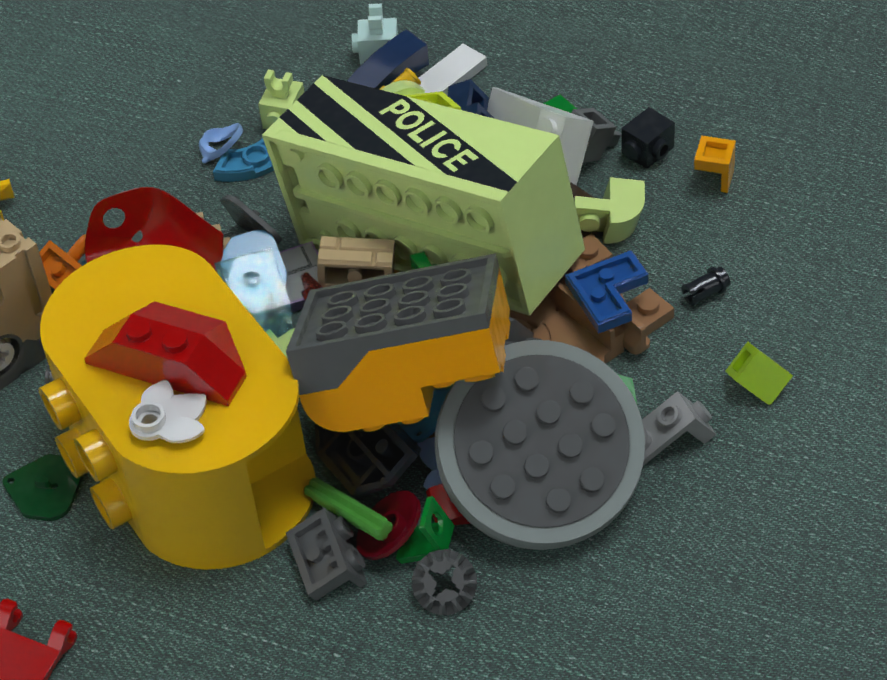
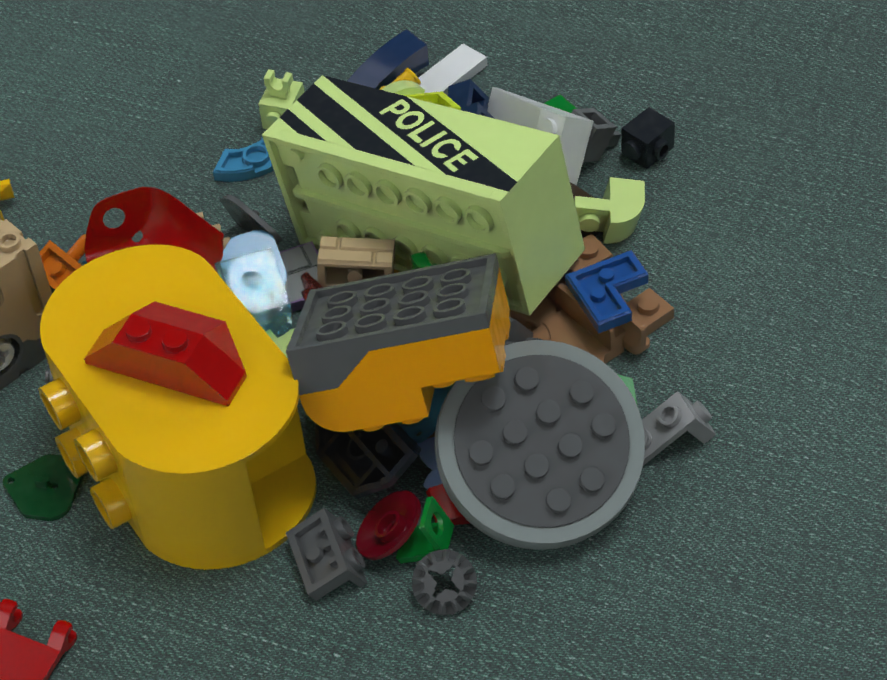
white plate [129,380,207,443] -> none
light blue piece [199,123,243,163] -> none
bright green axle [304,478,393,540] -> none
light aqua brick [352,3,398,66] -> none
black pin [681,267,731,306] -> none
light orange panel [694,135,736,193] -> none
lime panel [725,341,793,405] -> none

